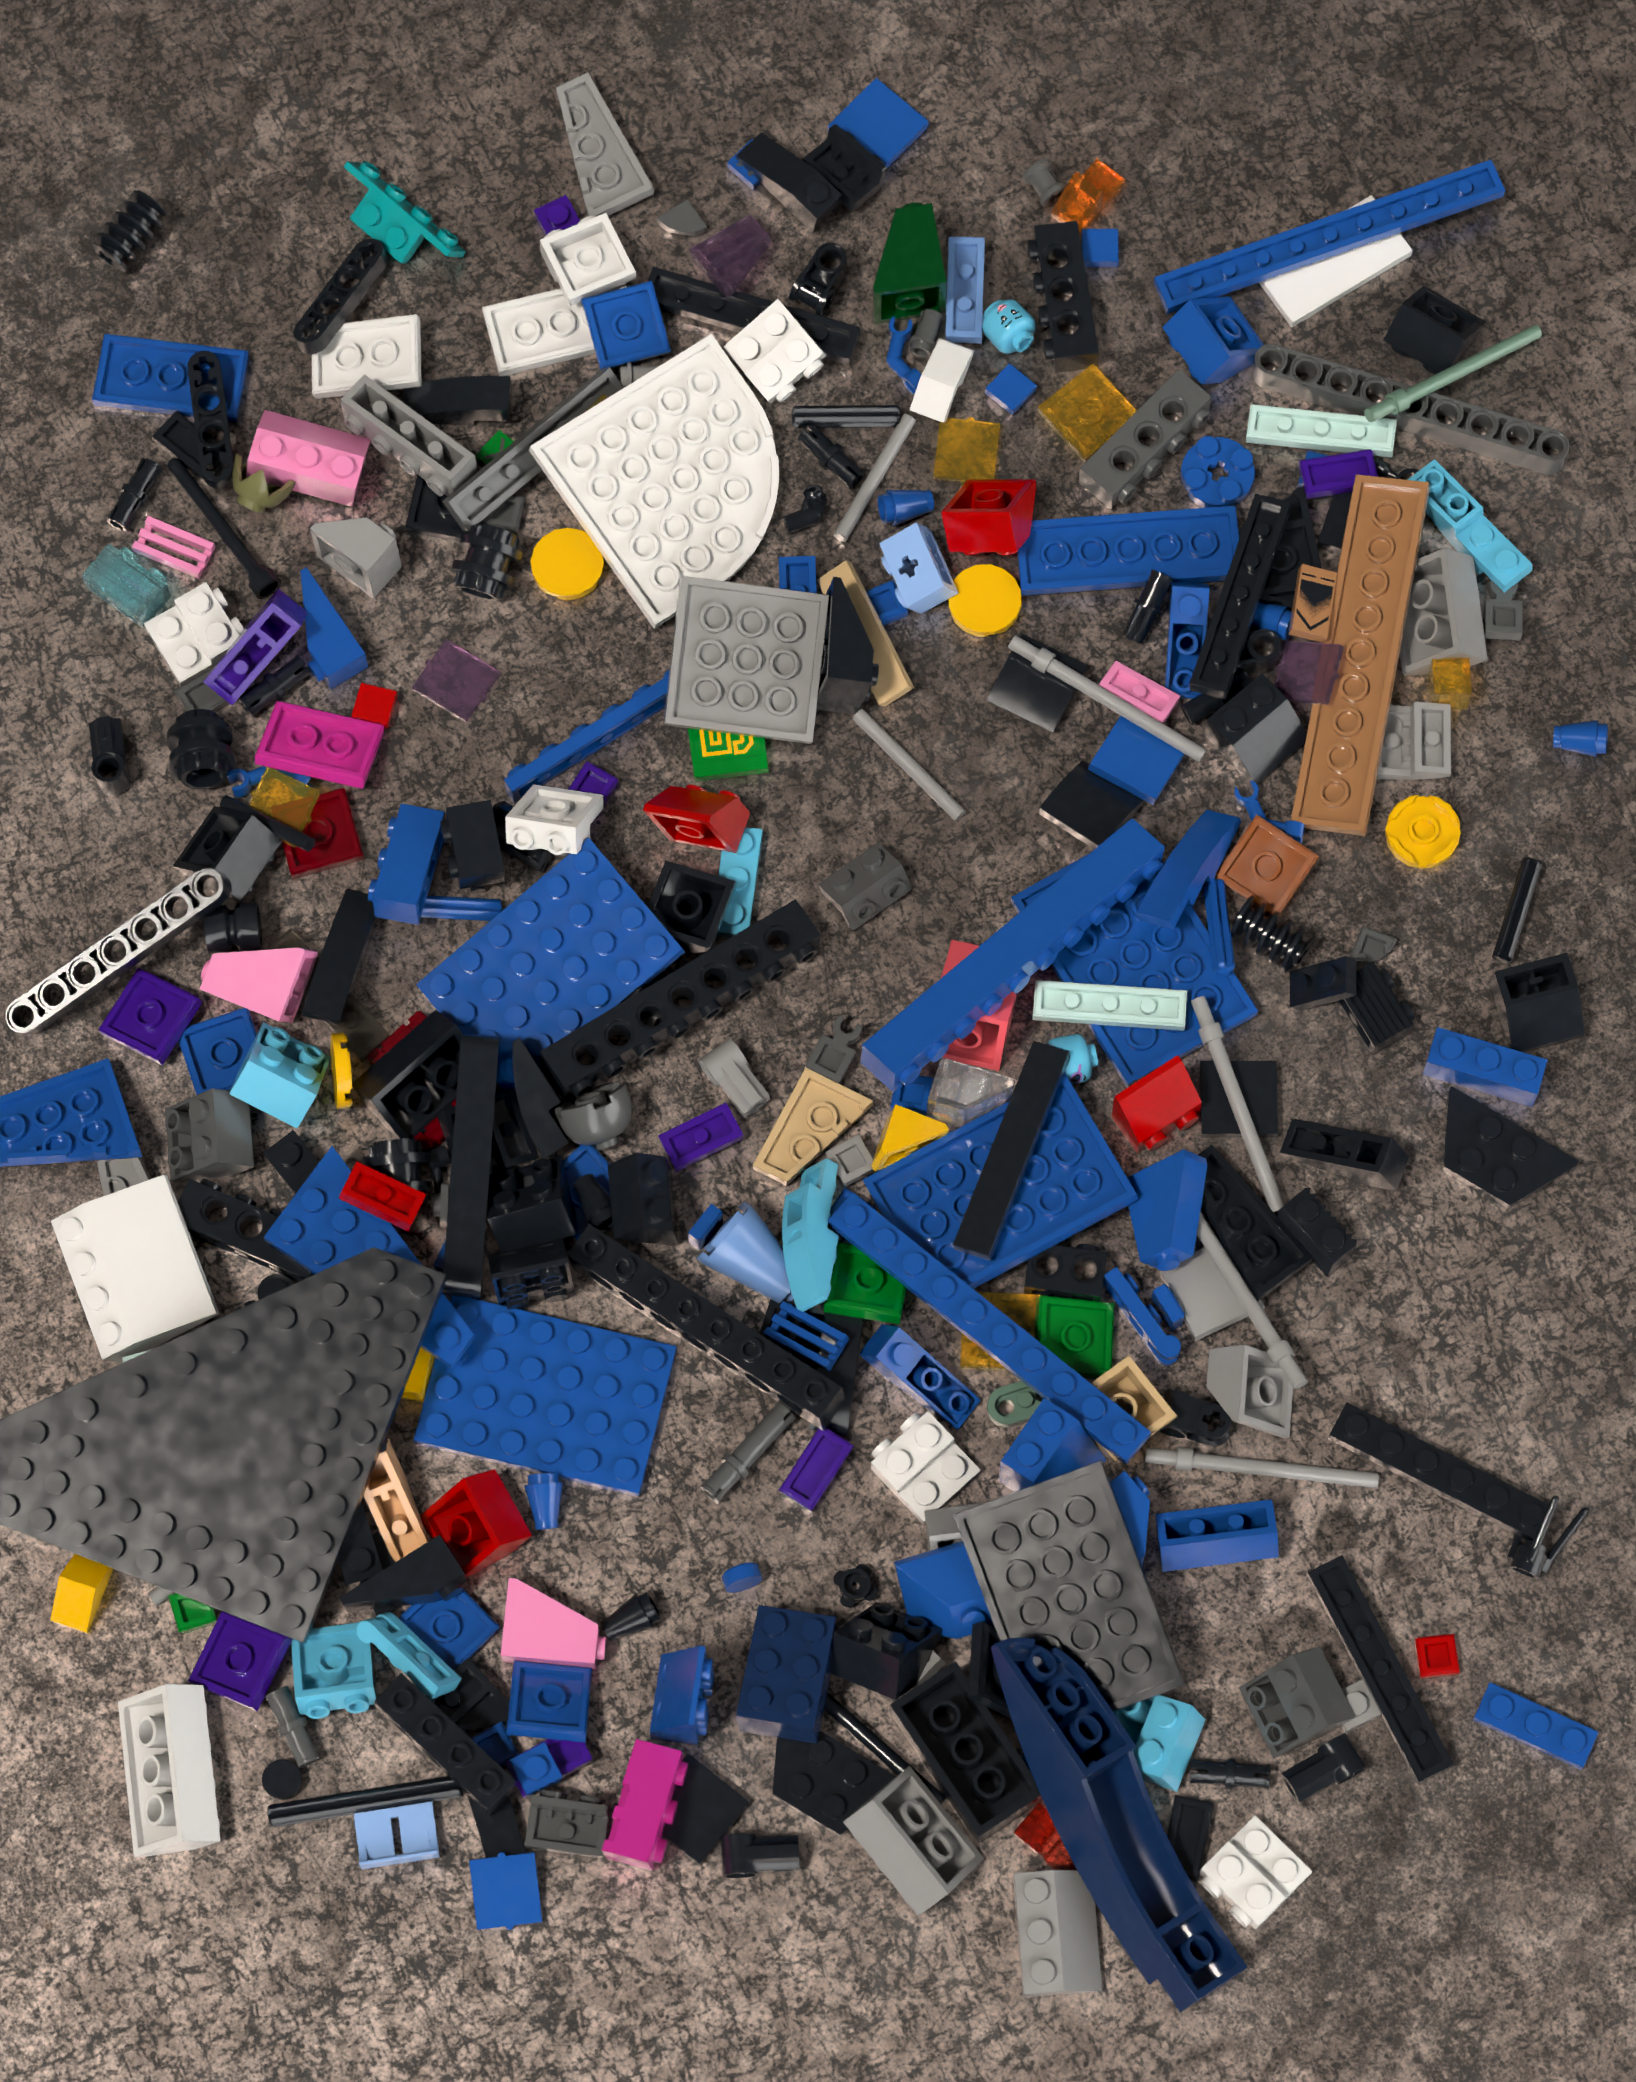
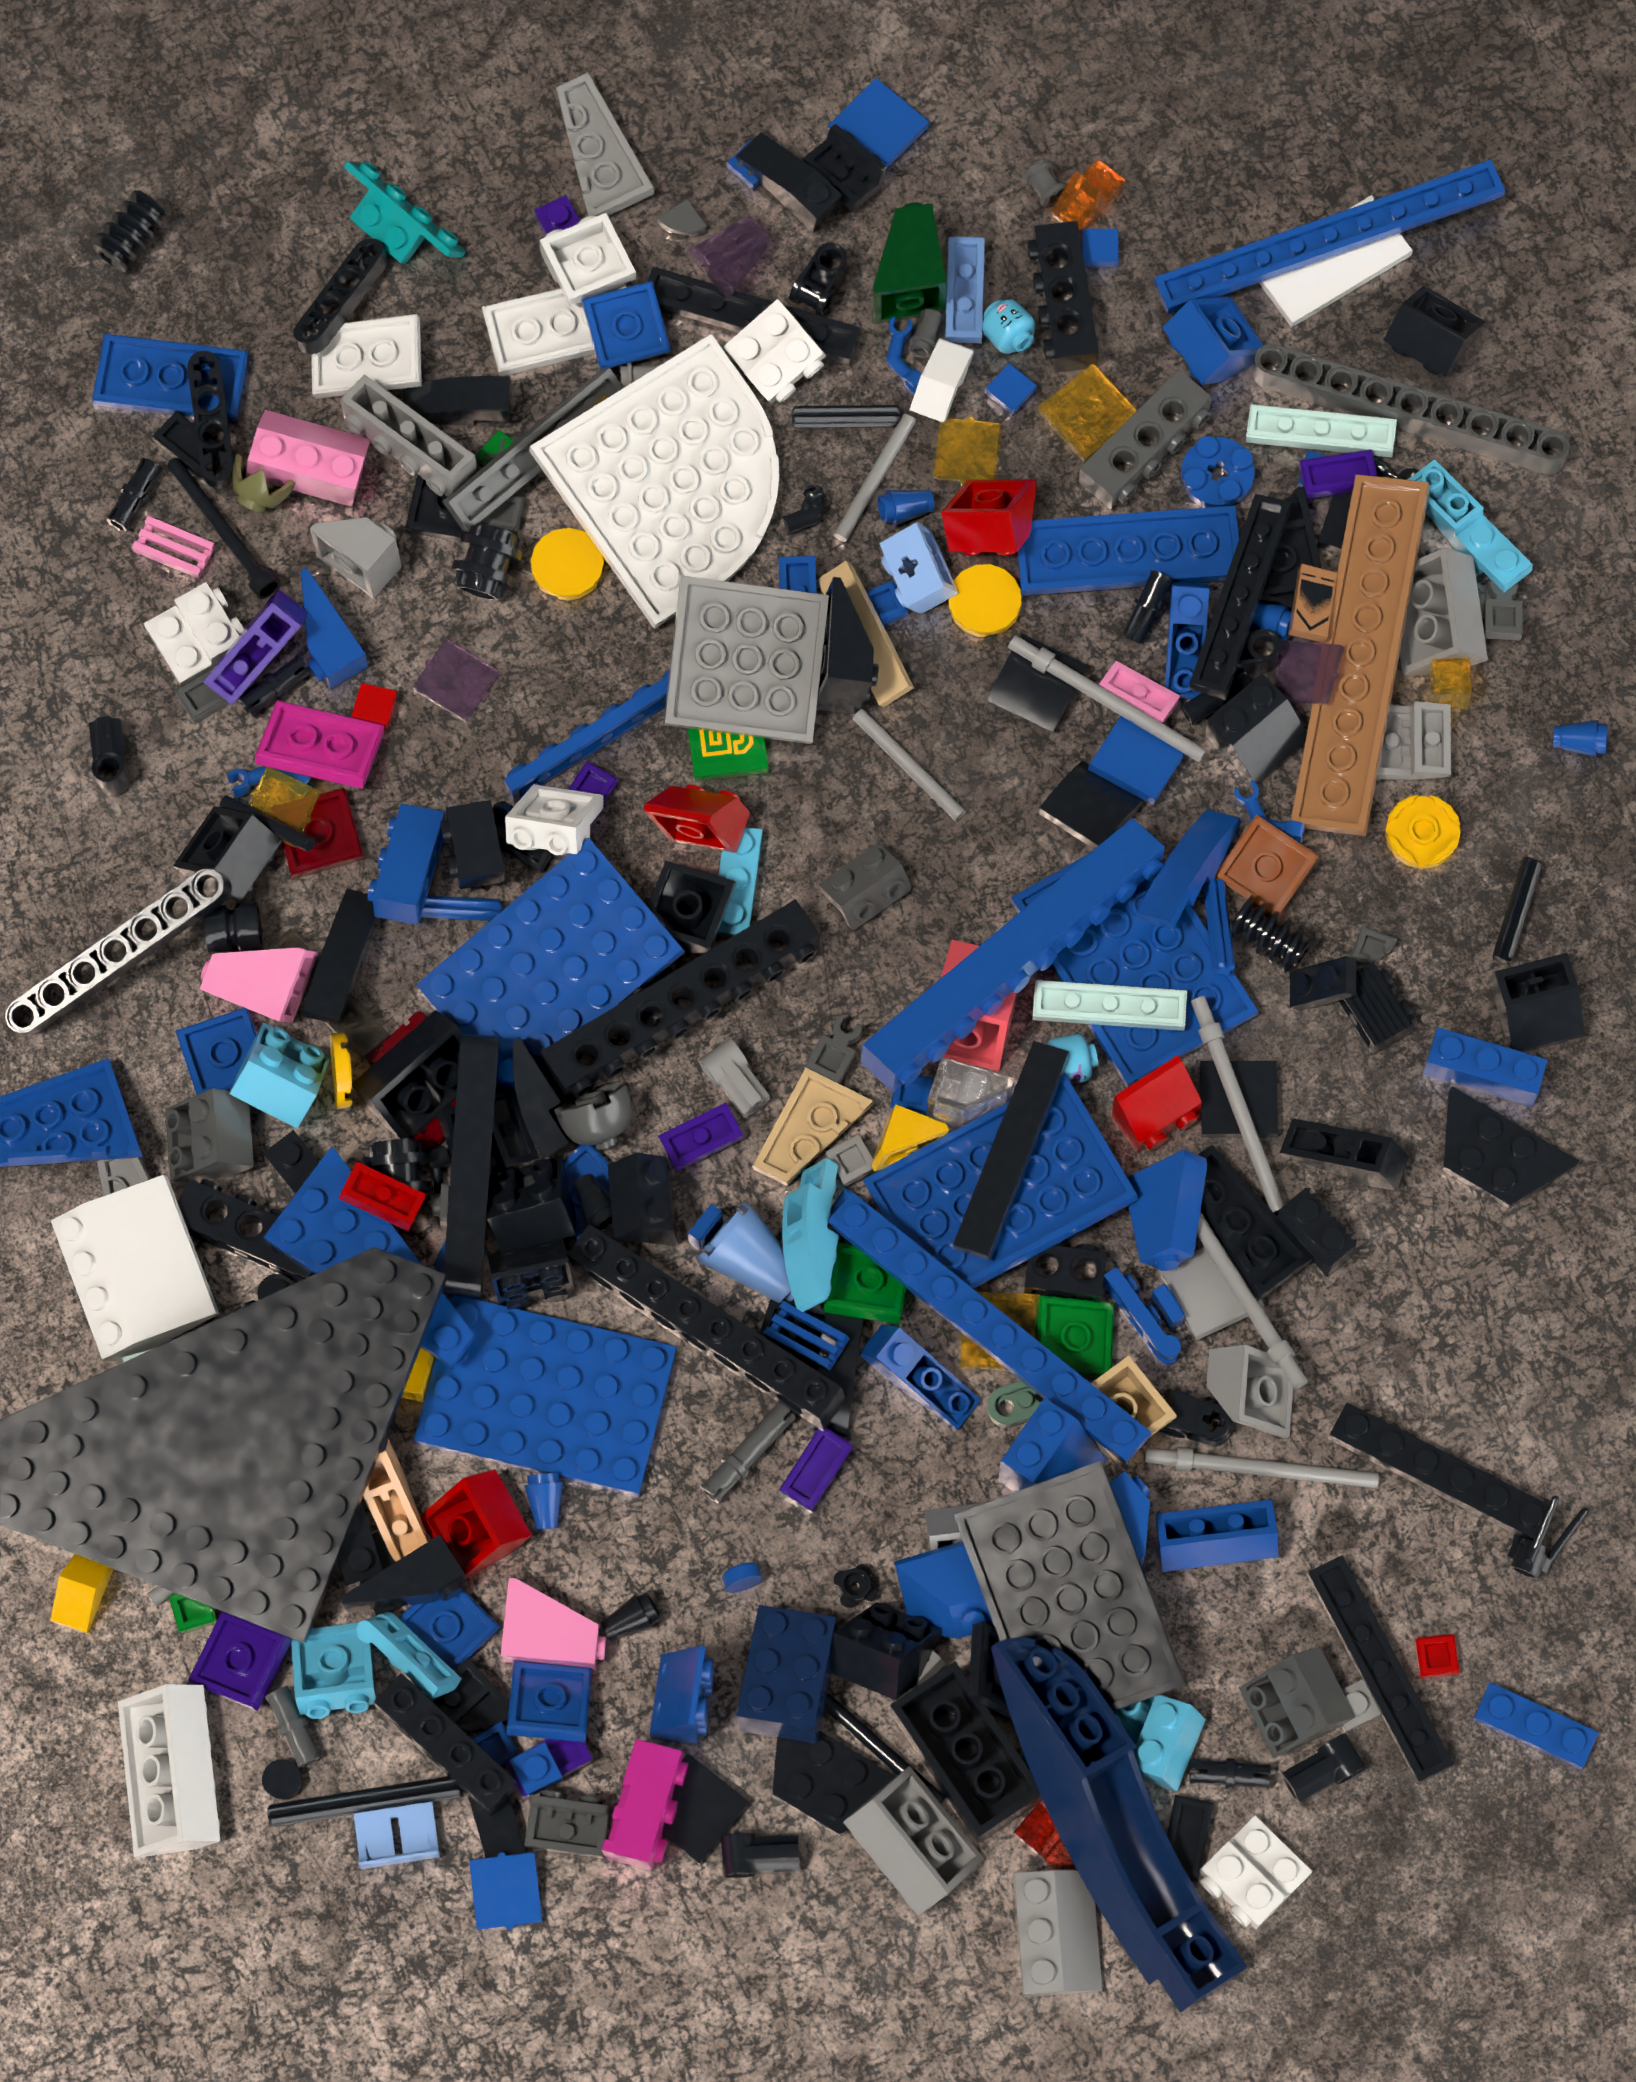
clear light blue brick [82,544,171,629] -> none
dark purple tile [98,968,202,1065] -> none
black piece [167,709,235,790] -> none
black pin [797,424,866,490] -> none
white plate [871,1411,981,1525] -> none
sand green bar [1364,325,1542,423] -> none

